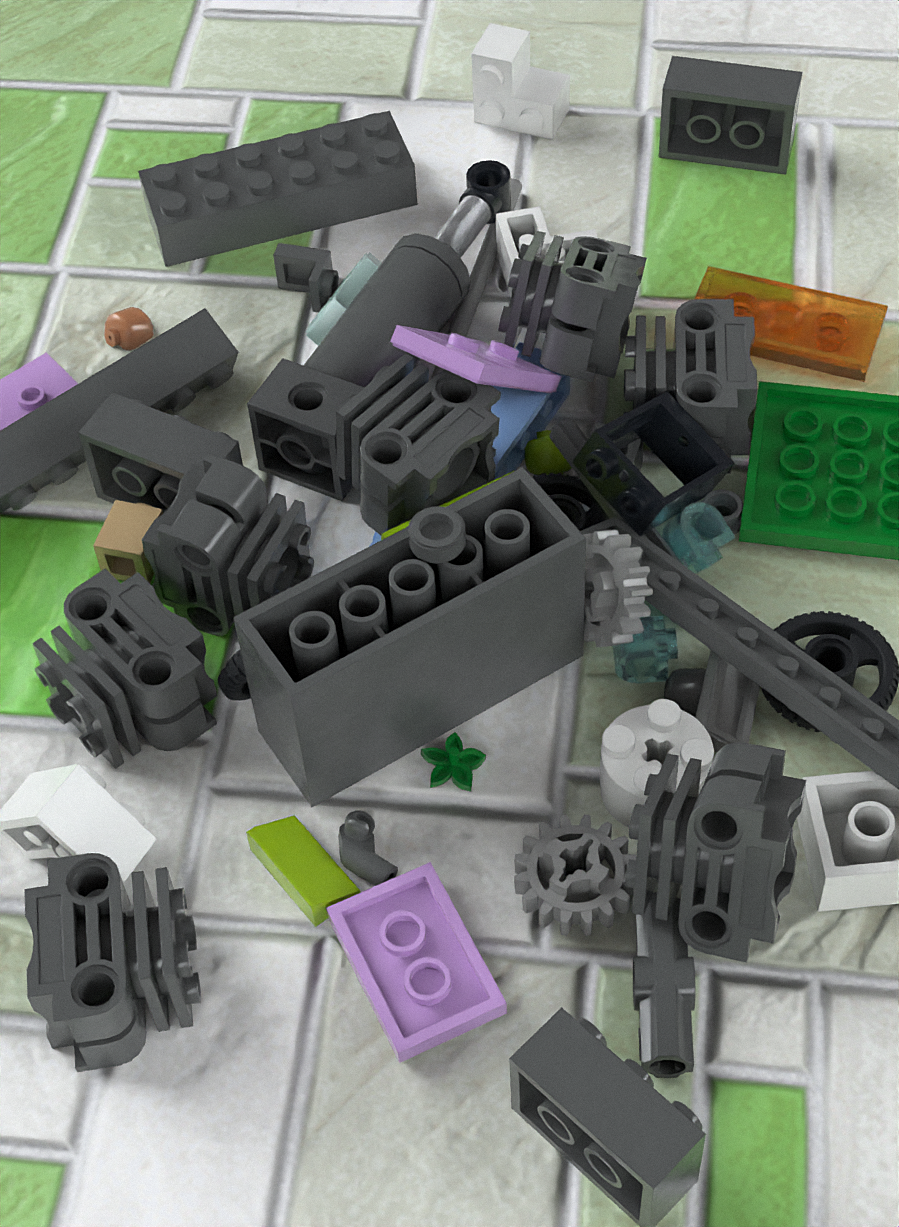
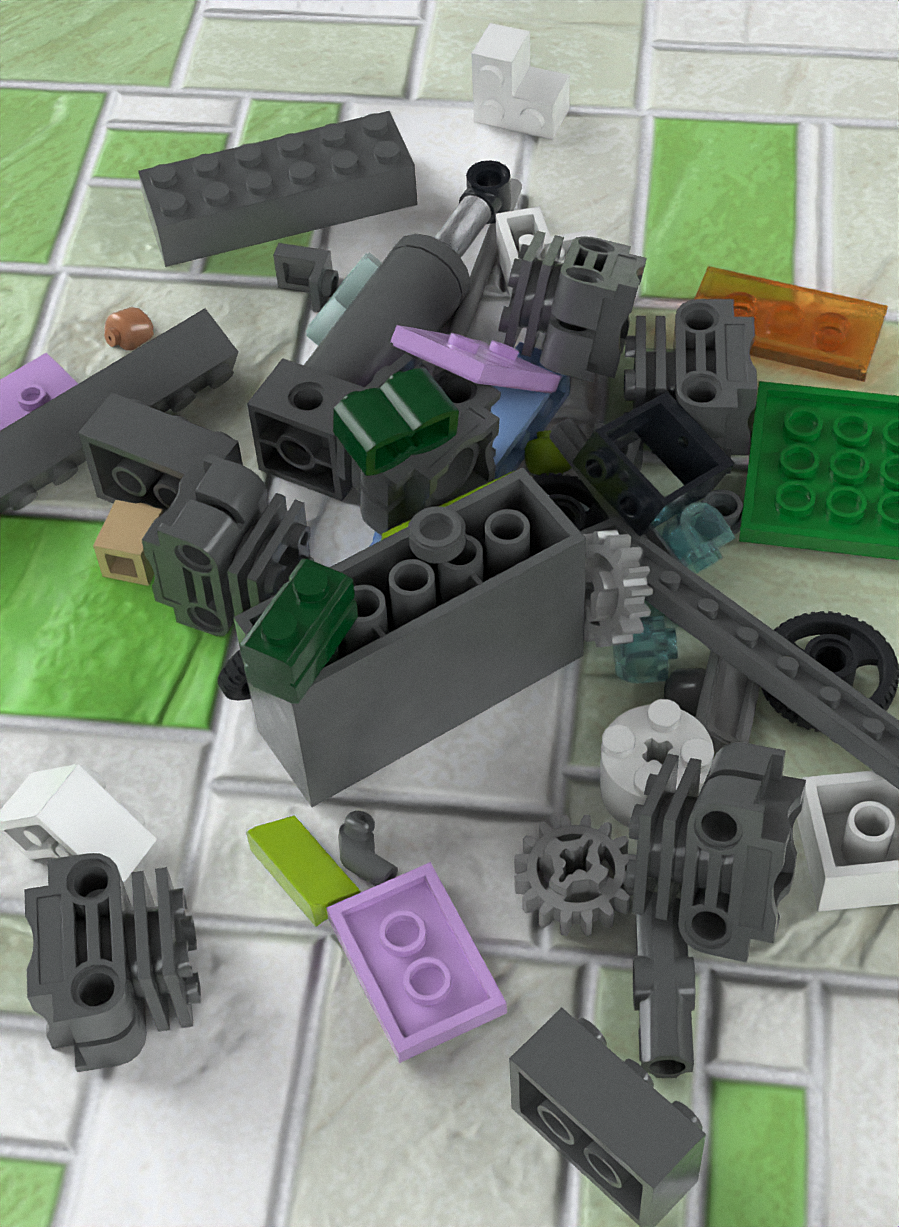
dark grey piece [32,569,217,769] -> none
green plant [421,732,486,792] -> none
dark grey brick [659,56,802,175] -> none
none -> dark green brick [239,558,358,704]
none -> dark green brick [333,368,459,476]

